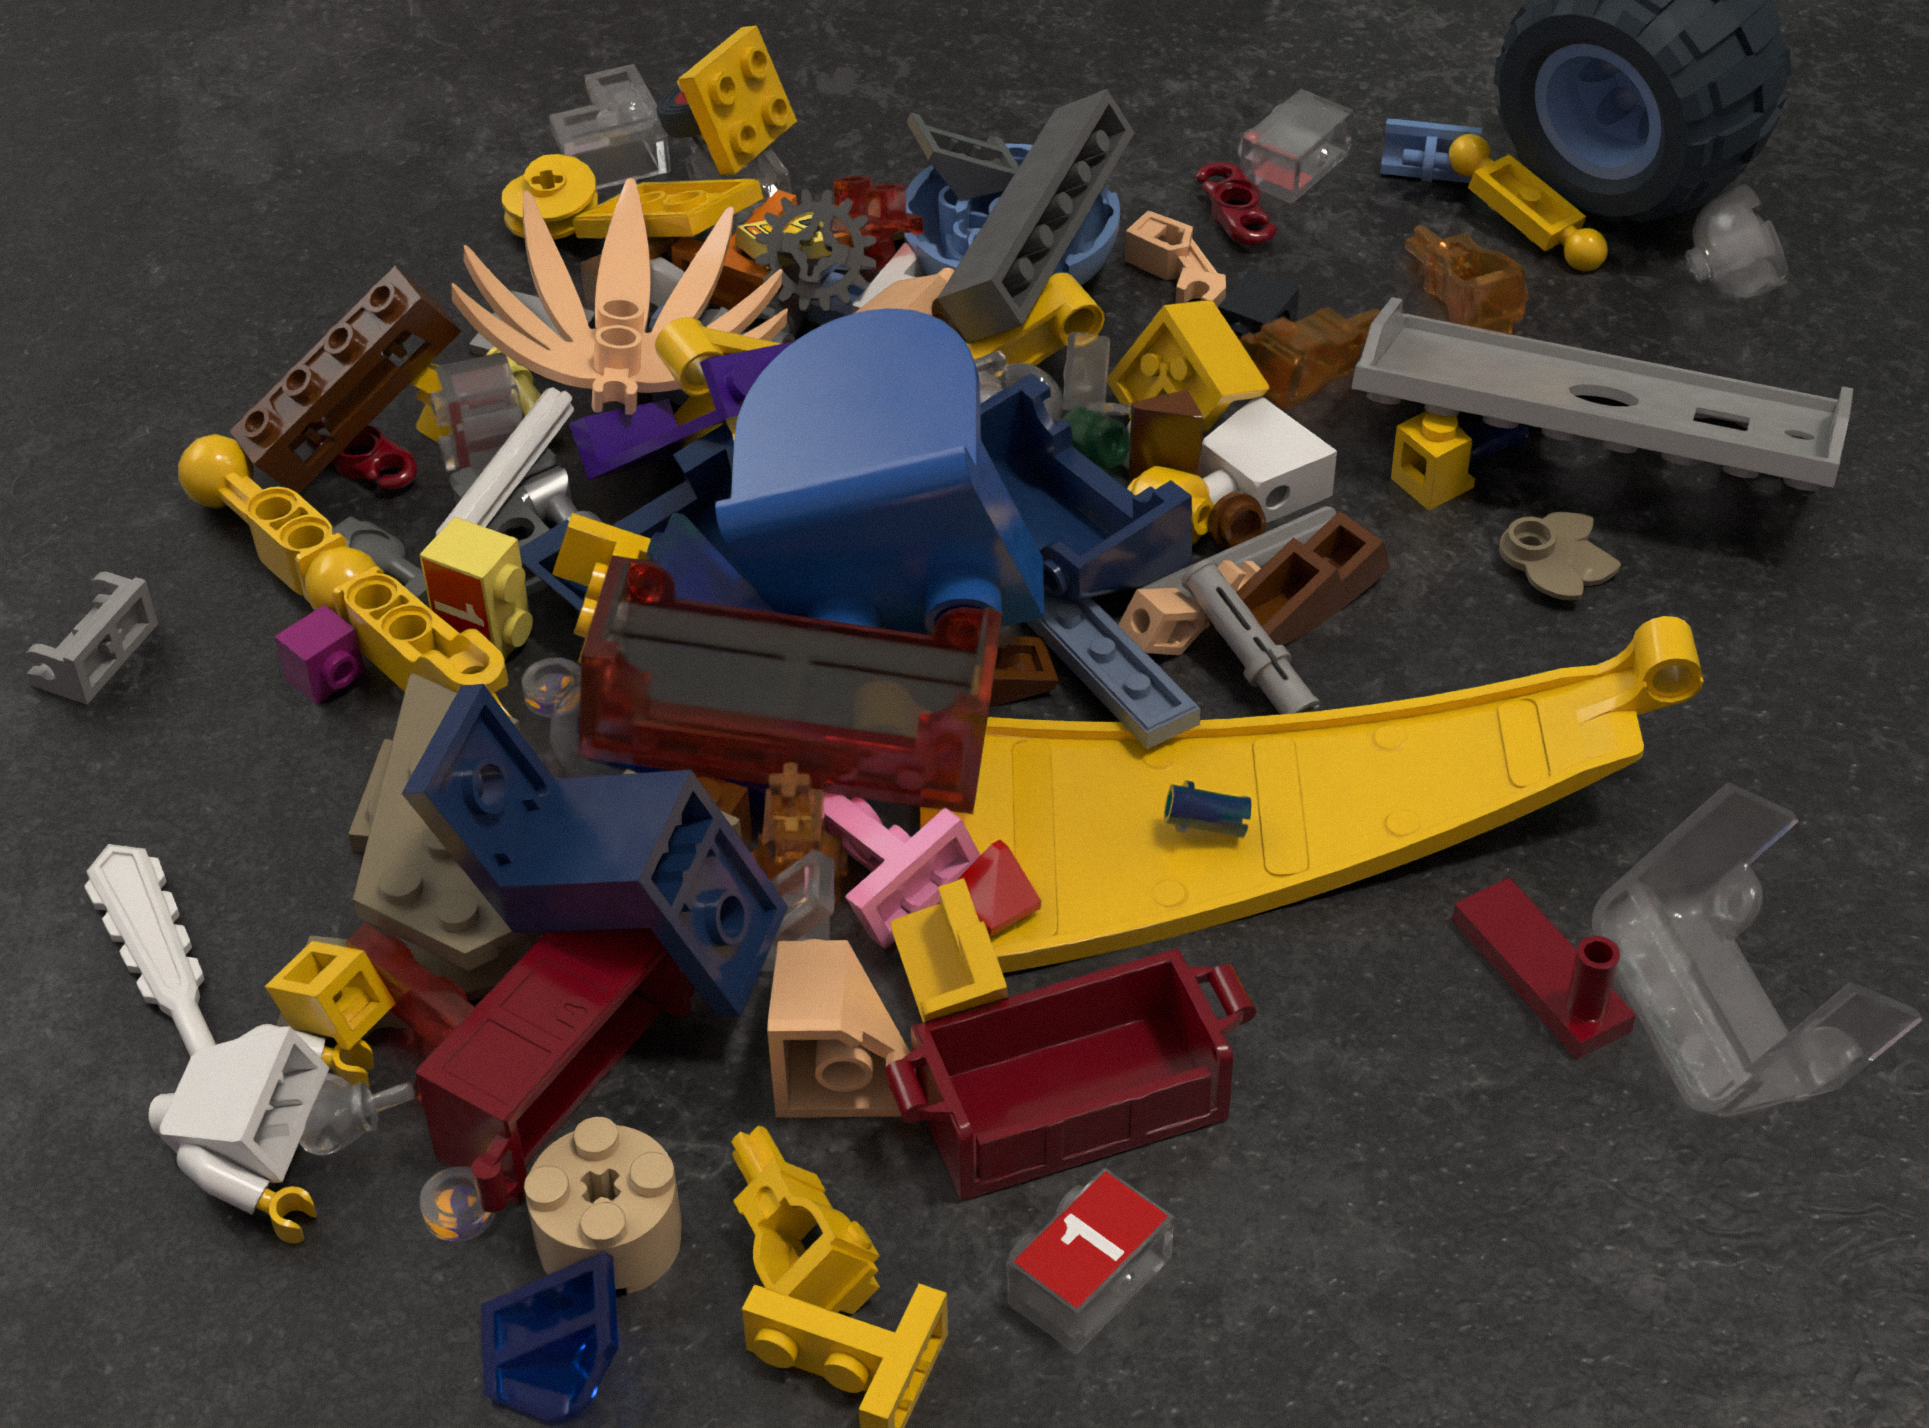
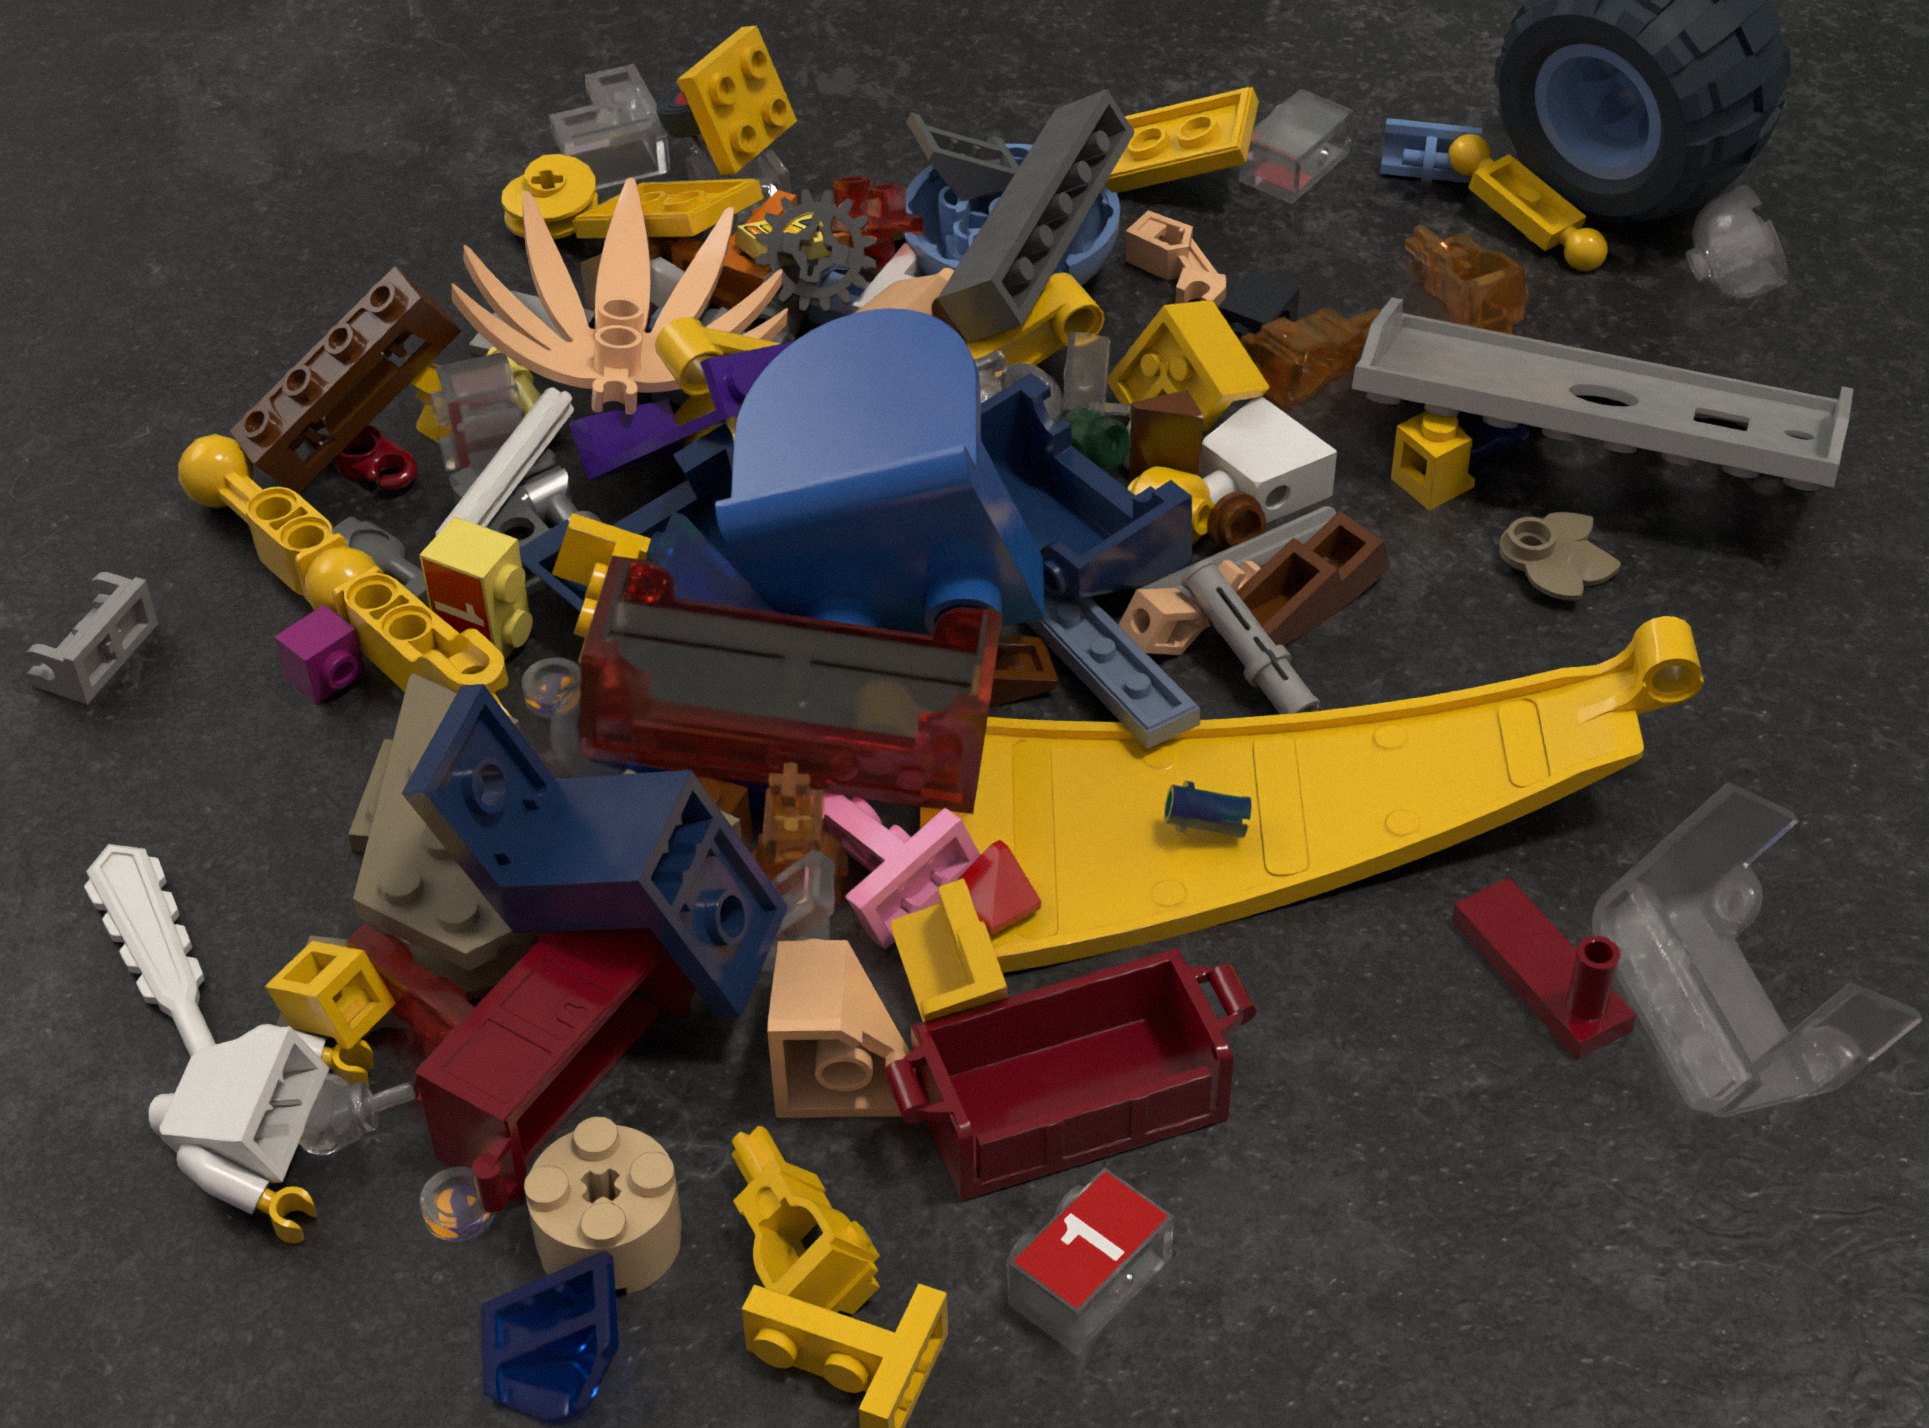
dark red piece [1195,162,1277,246] -> none
none -> yellow tile [1105,87,1259,193]

